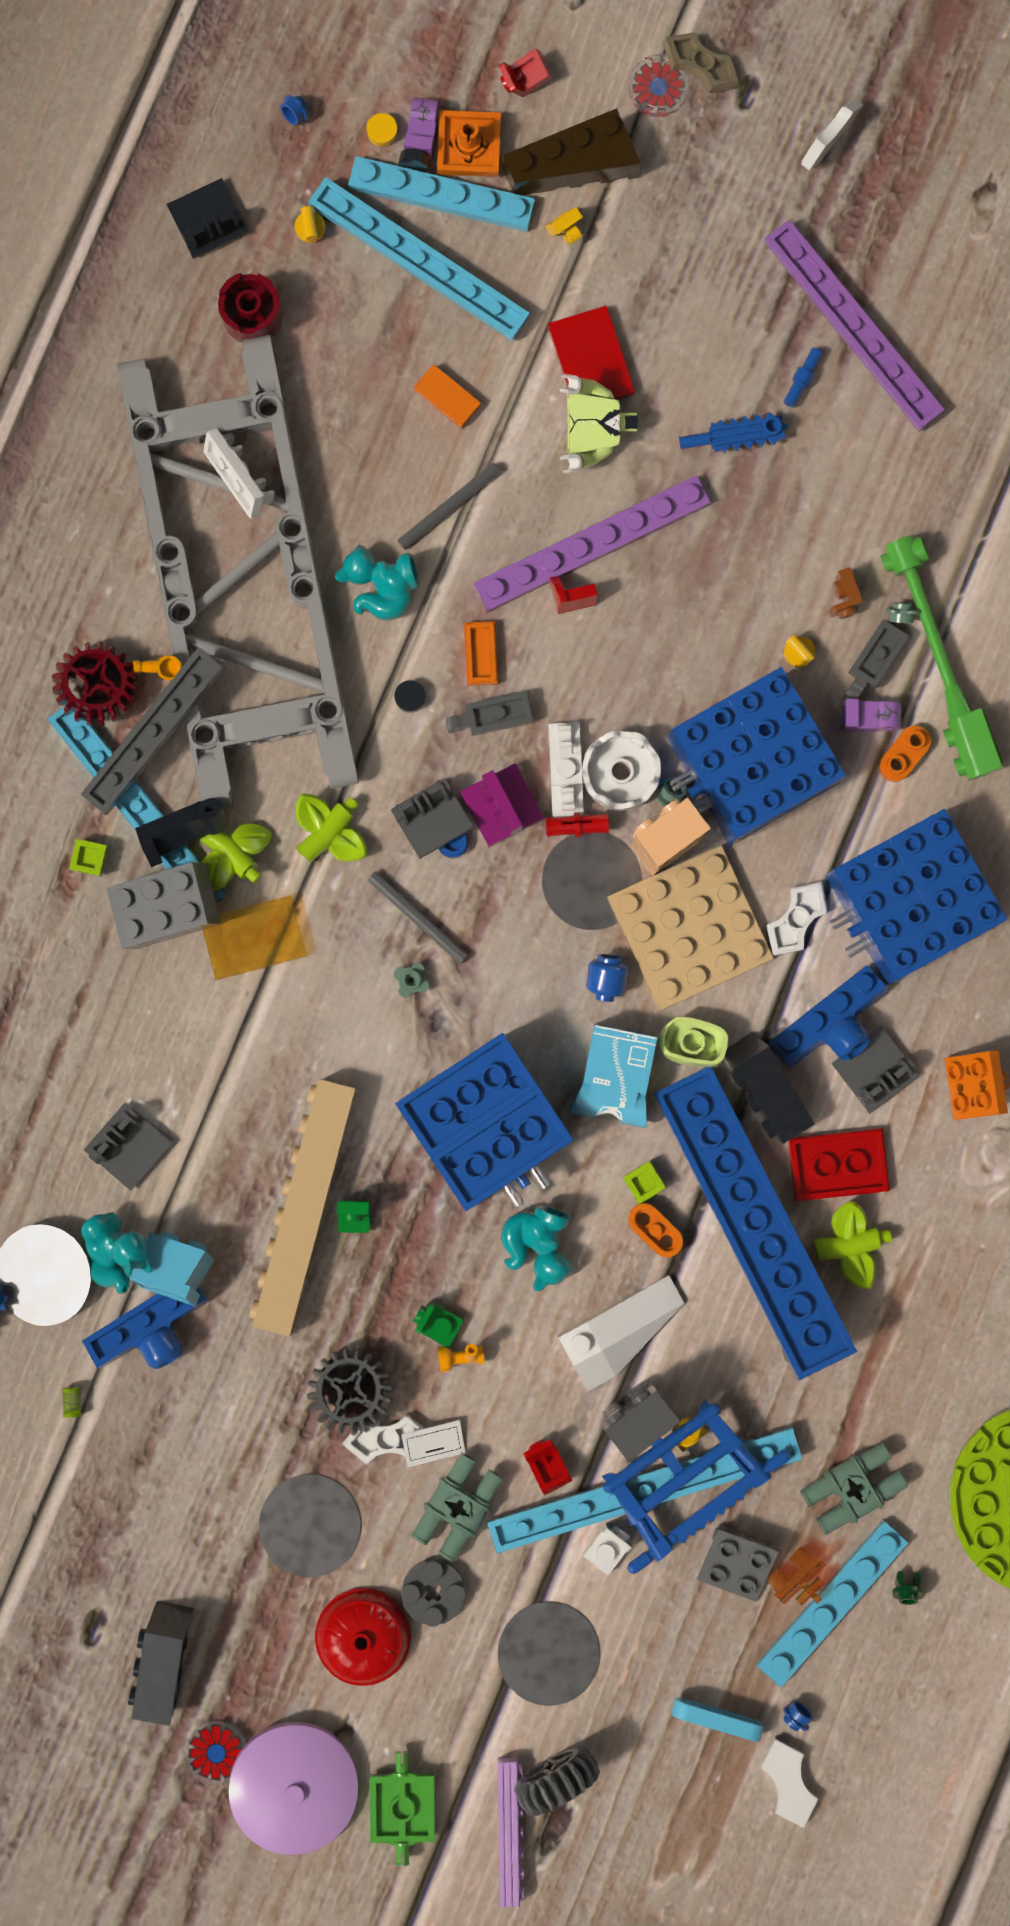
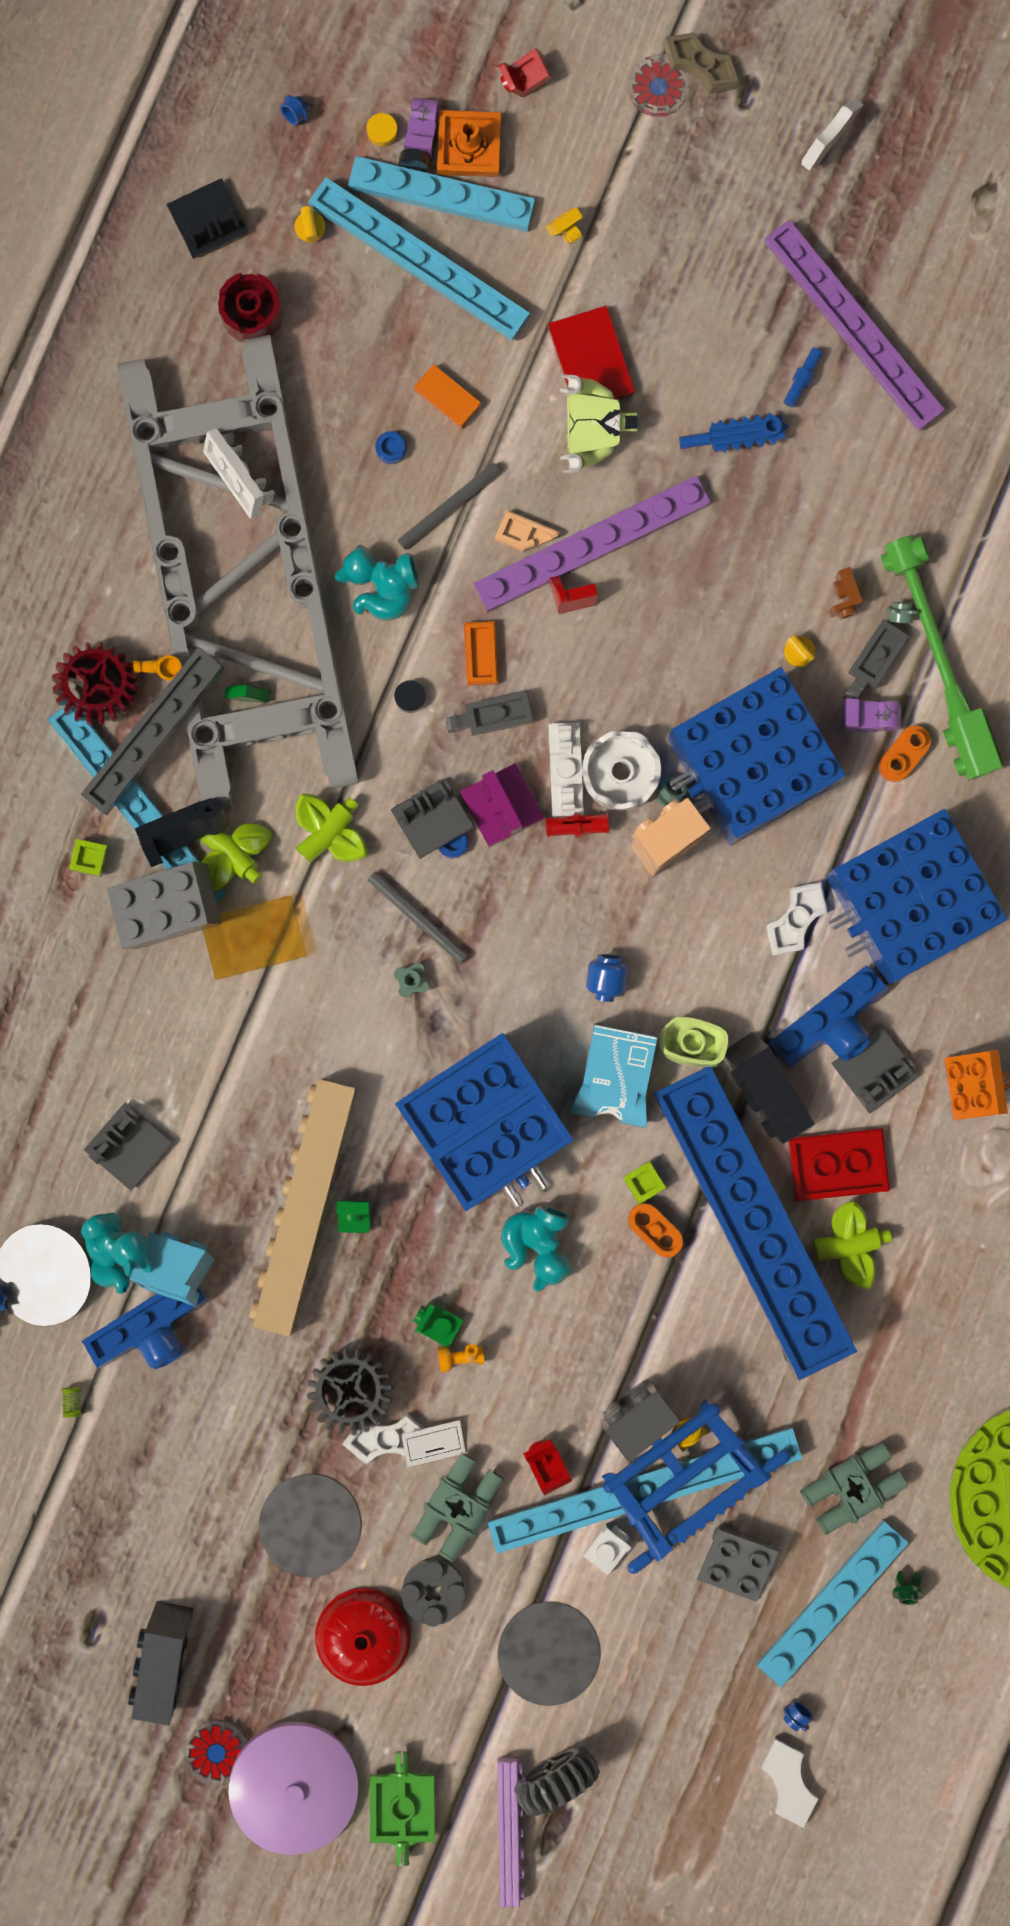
dark brown wedge [502,108,641,195] -> none
flat silver sticker [542,833,642,930] -> none
white wedge [558,1275,684,1391] -> none
tan plate [607,845,774,1011] -> none
medium azure beam [671,1697,765,1742] -> none
clear orange hips [767,1547,826,1605] -> none
none -> green tile [224,685,269,703]
none -> blue tile [375,431,407,465]
none -> light nougat tile [495,510,560,552]

